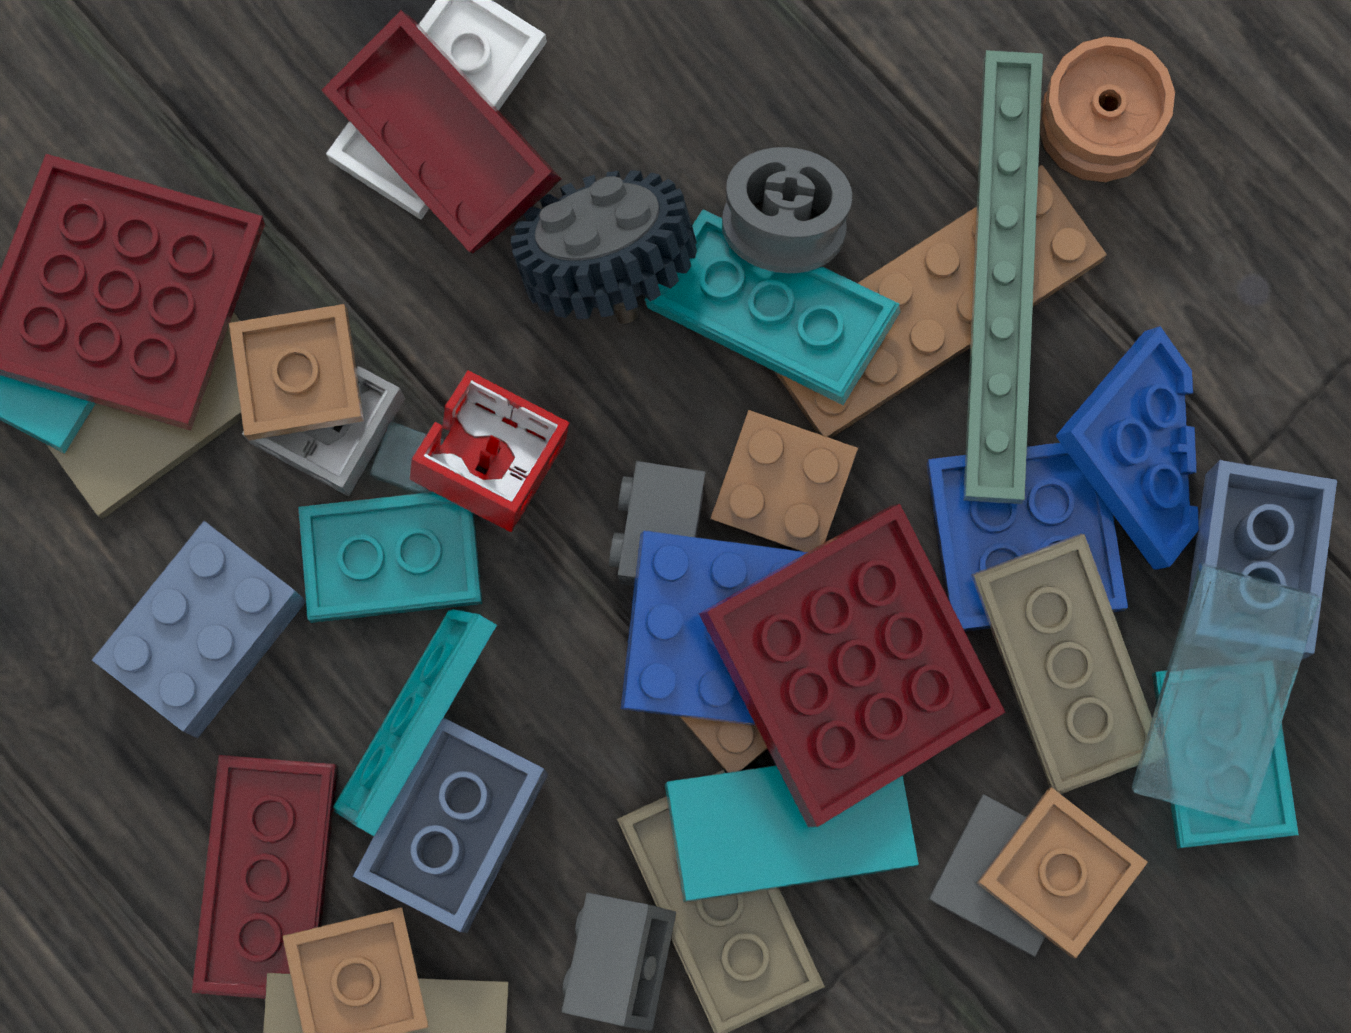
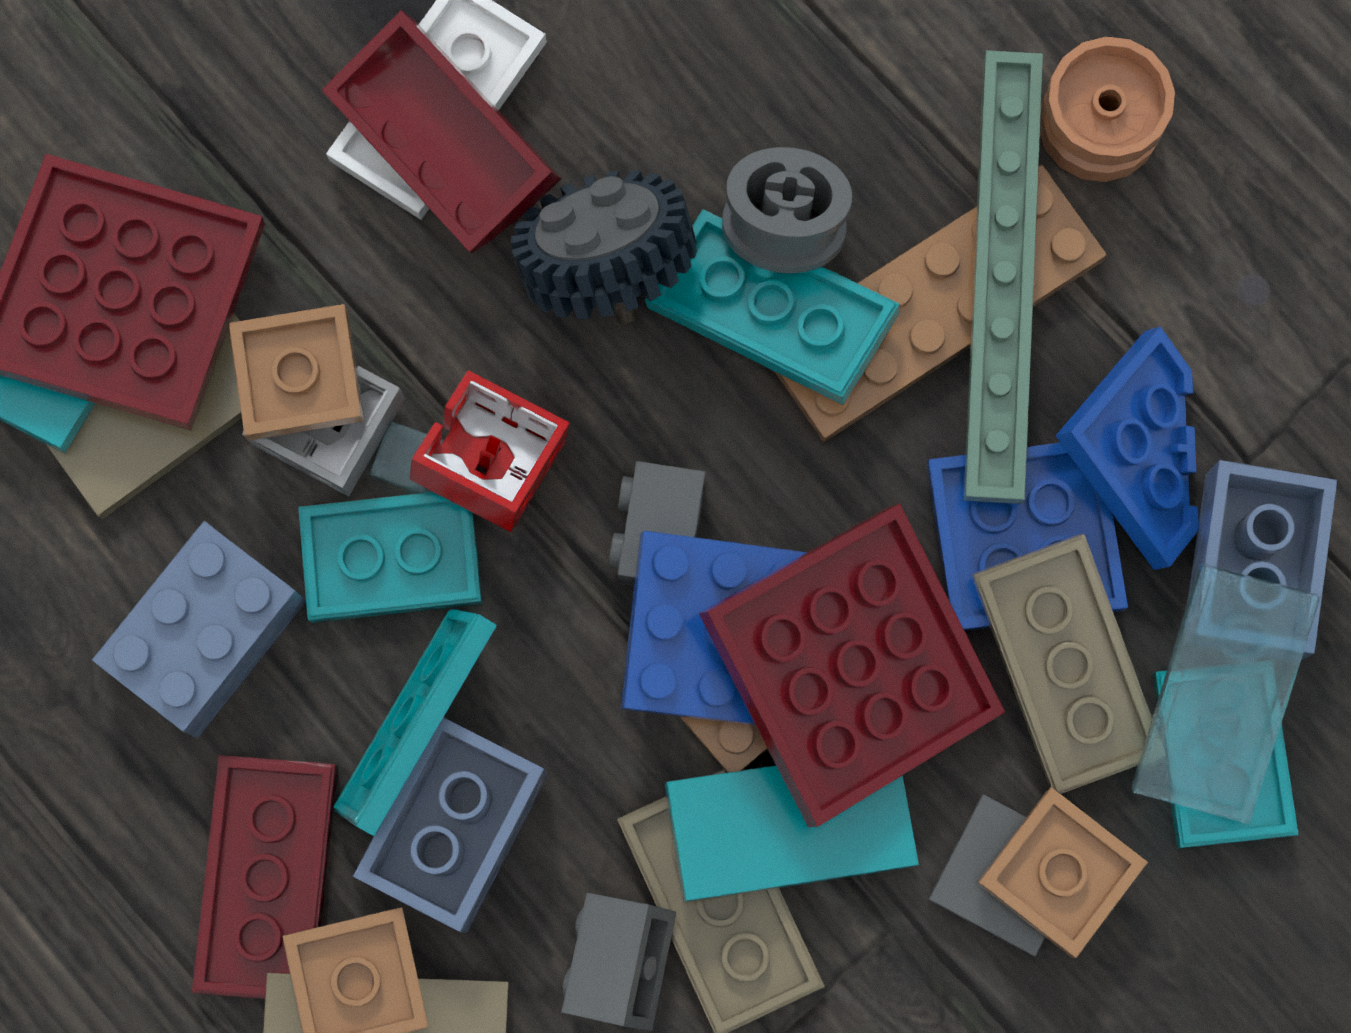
medium nougat plate [711,410,858,552] -> none

